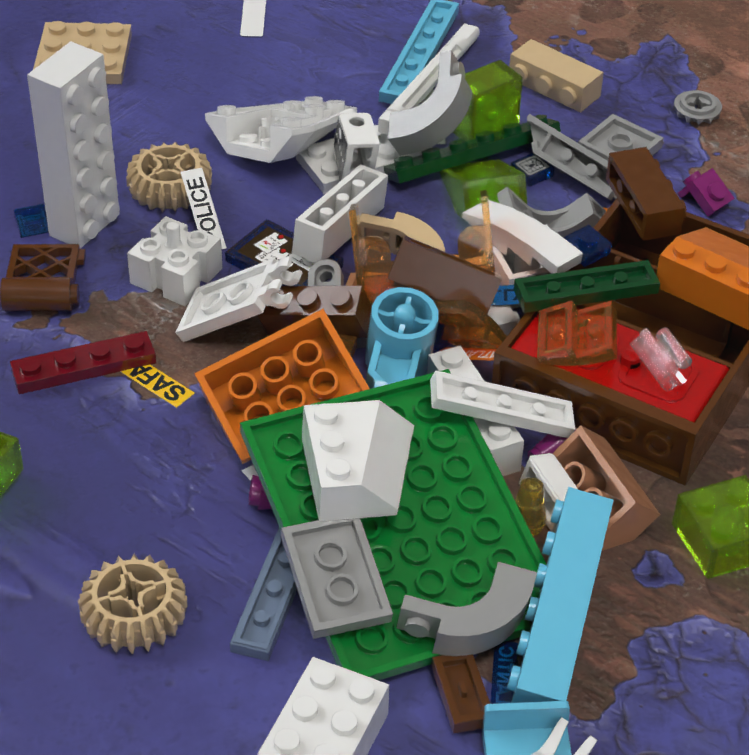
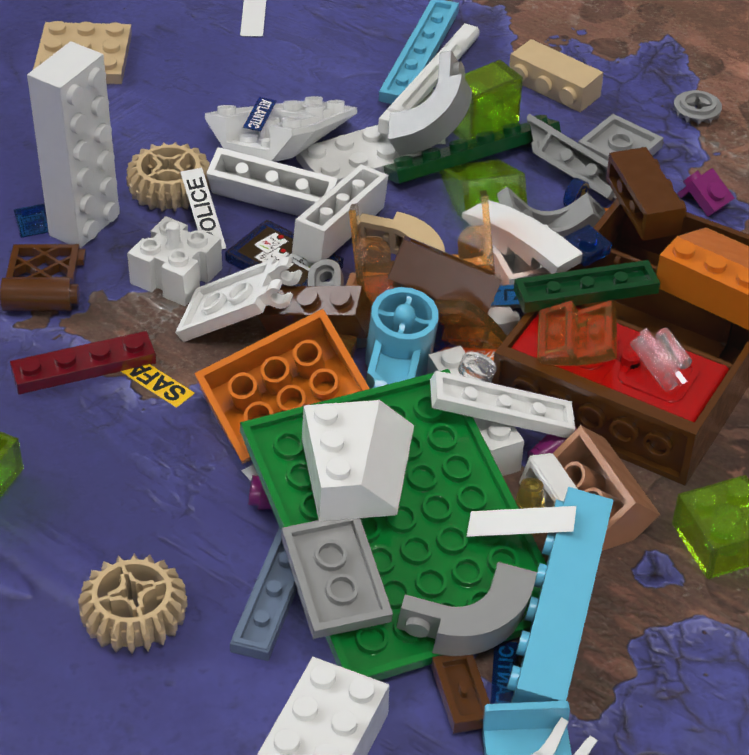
white torso [334,109,380,181] -> none
tile [510,153,554,187] -> none
none -> white brick [206,147,339,216]
none -> clear blue sticker [243,97,277,132]
none -> clear tile [458,352,497,383]
none -> white sticker [467,506,577,537]
none -> clear blue tile [563,178,589,207]

